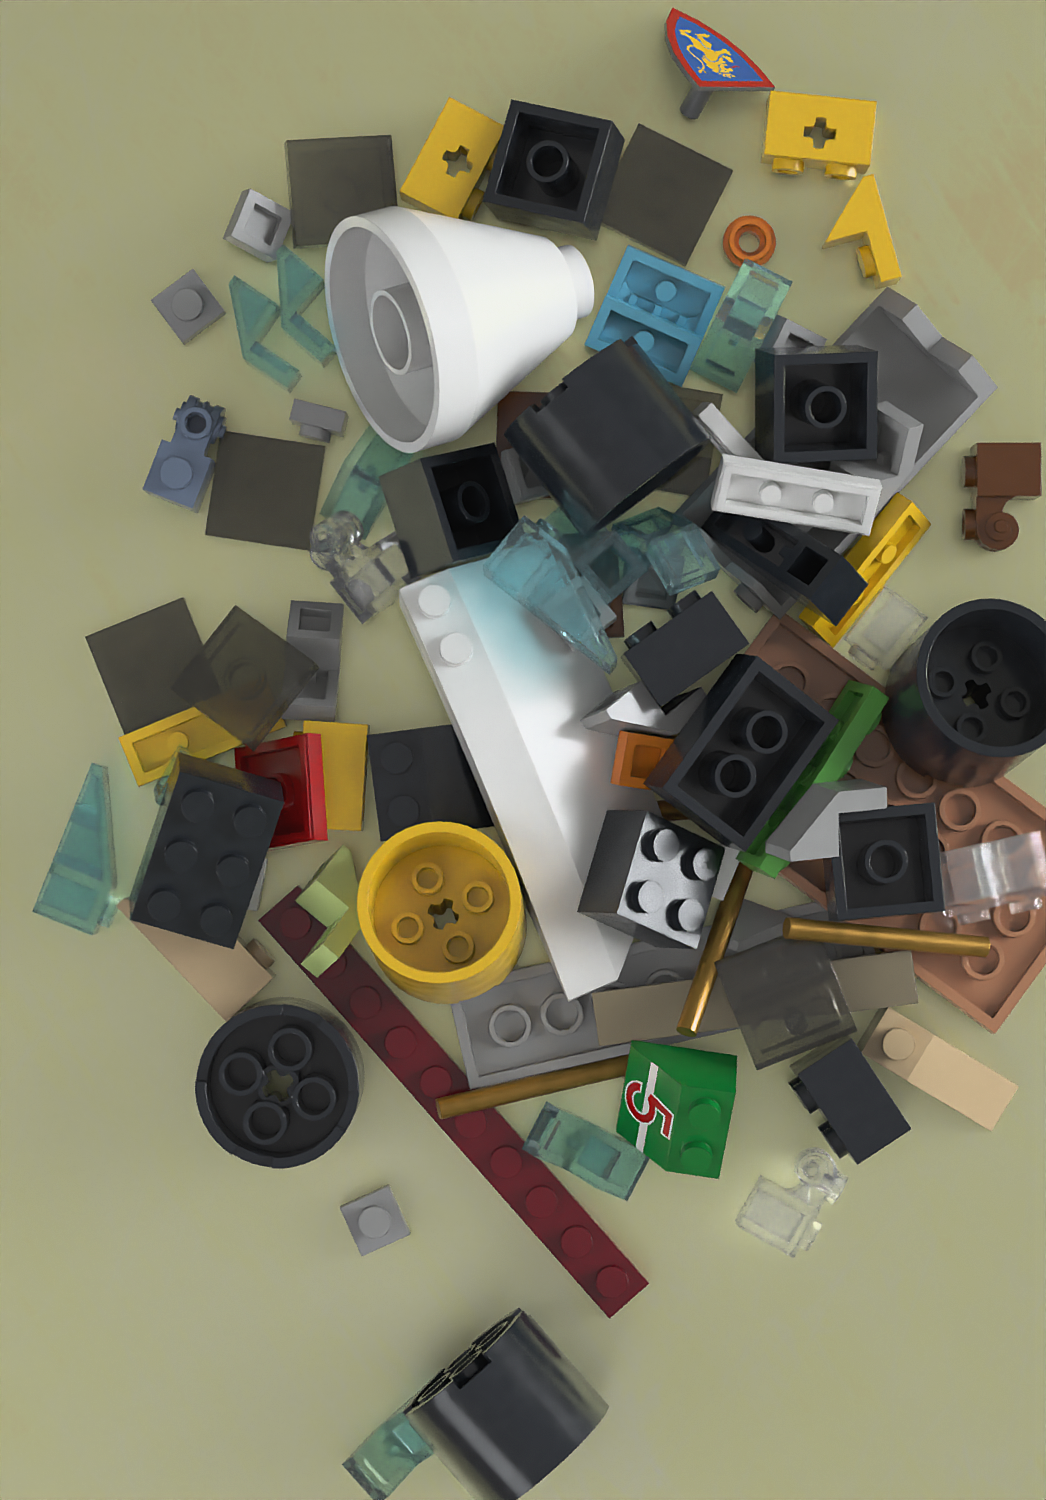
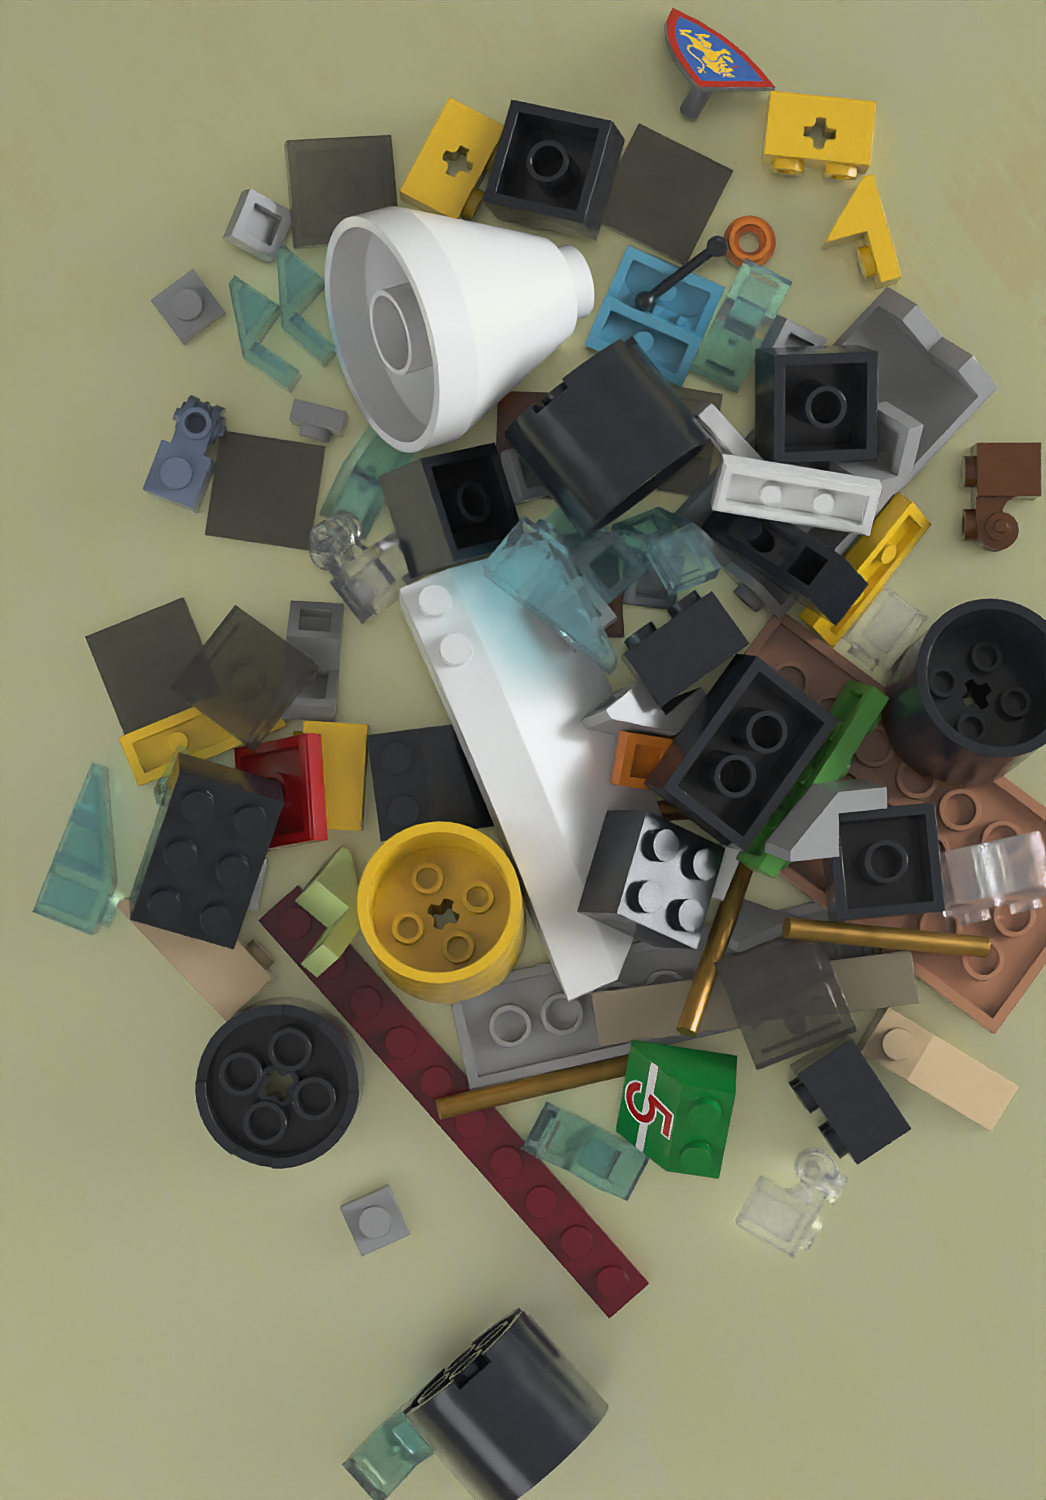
none -> black hinge [635,236,728,312]

